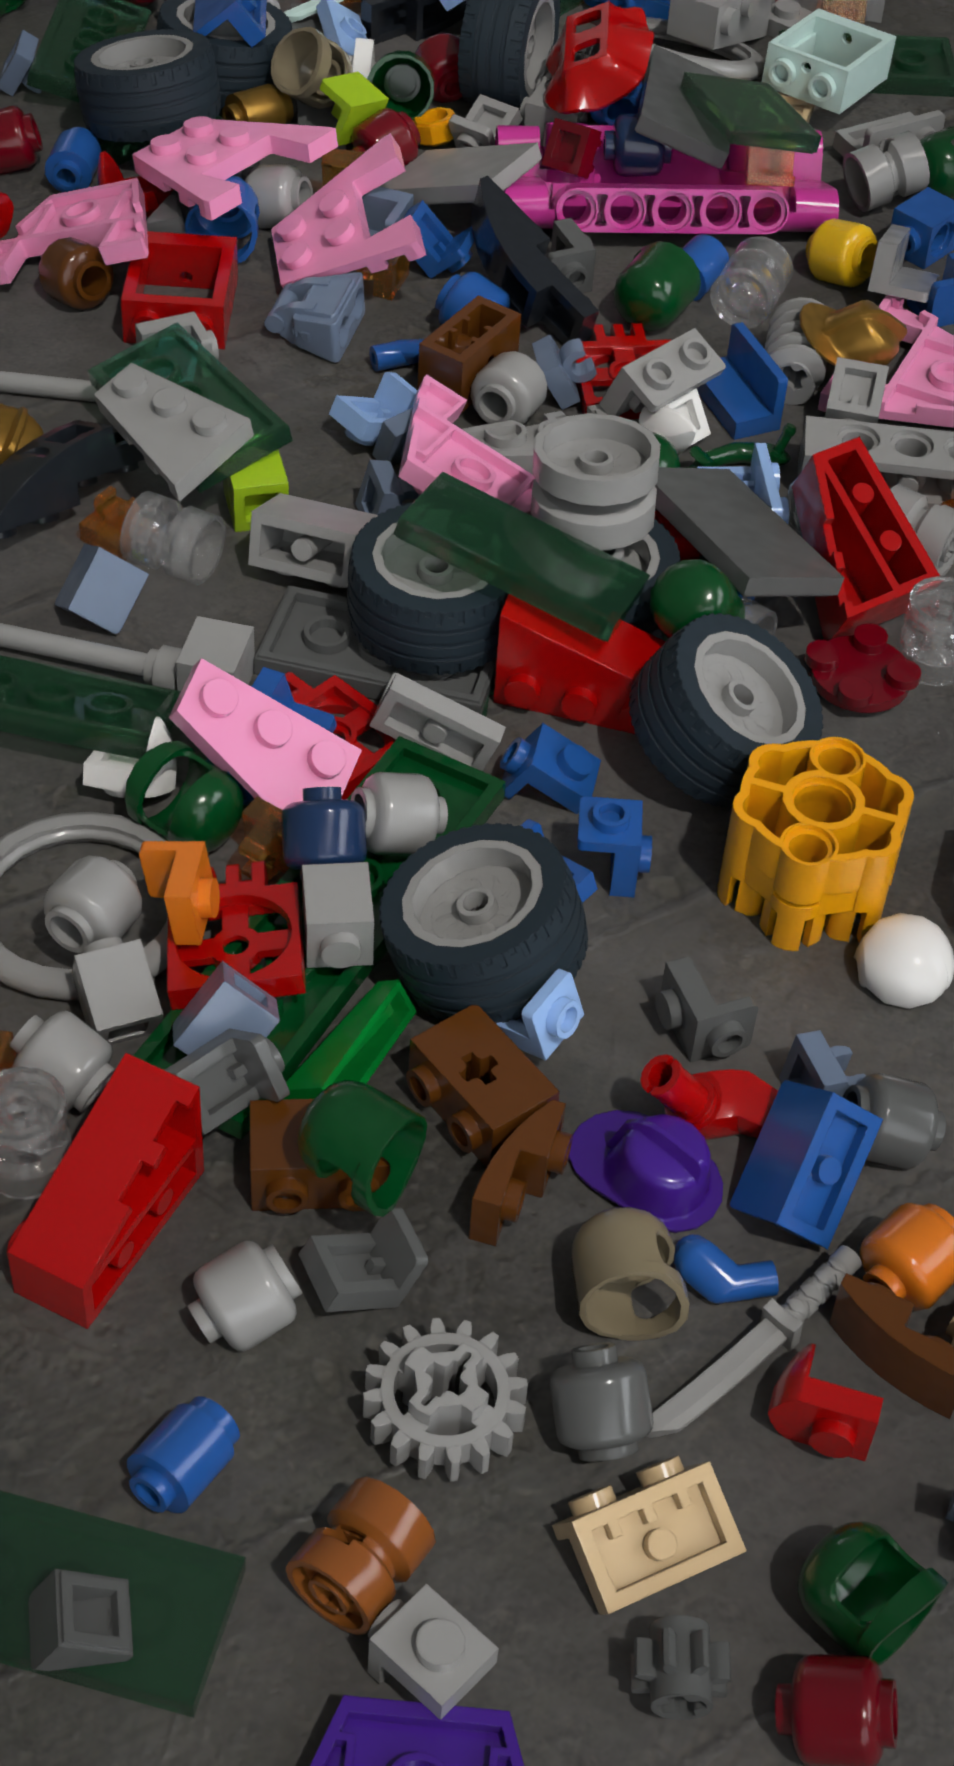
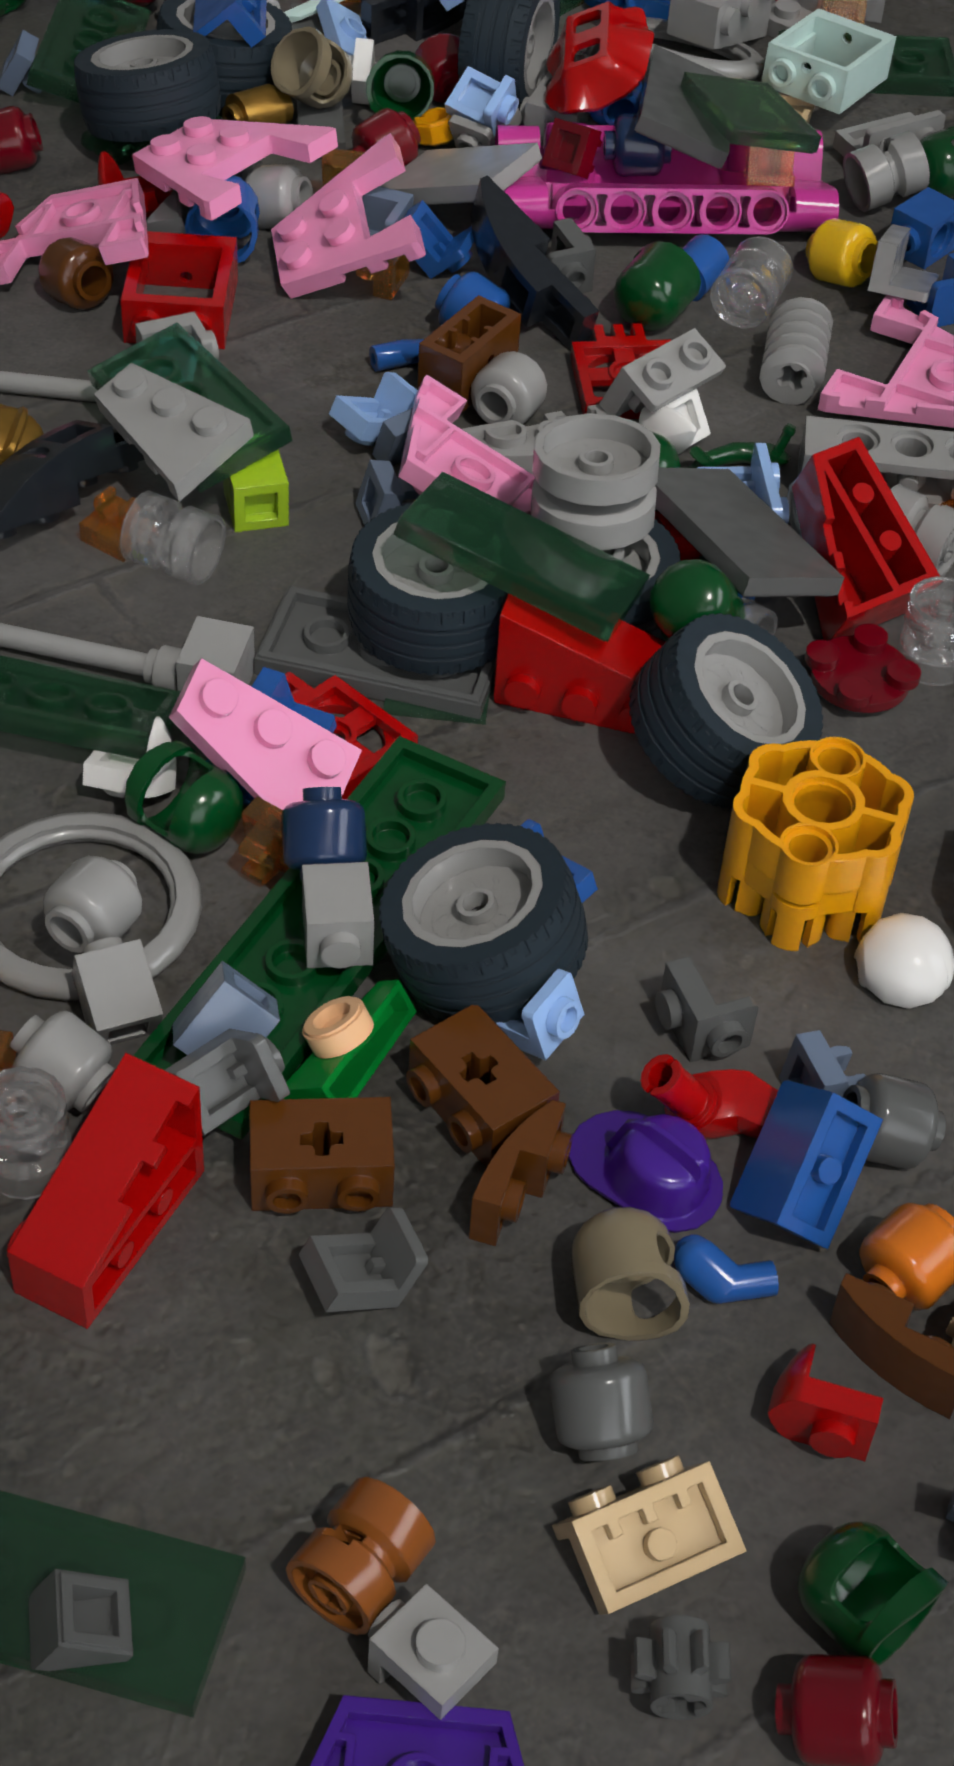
blue brick [45,127,102,192] -> none
sand blue panel [55,543,149,634] -> none
blue brick [127,1396,240,1513] -> none
orange bracket [139,841,220,945] -> none
red piece [167,860,306,1010] -> none
light grey head [187,1240,303,1352] -> none
light grey brick [248,493,378,588] -> none
sand blue piece [264,272,365,363] -> none
dark green helmet [297,1080,428,1217] -> none
lime panel [319,71,389,146] -> none
light grey head [350,772,448,856] -> none
light grey gear [362,1318,528,1482] -> none
light grey panel [369,673,506,771] -> none
blue bracket [500,723,601,814] -> none
sand blue tile [532,335,597,410] -> none
blue bracket [577,796,652,898] -> none
light grey sword [646,1245,862,1438] -> none
blue panel [697,322,788,440] -> none
pearl gold piece [799,300,908,366] -> none
light grey bracket [825,357,889,423] -> none
none -> light nougat tile [302,996,374,1059]
none -> light blue bracket [445,66,519,136]

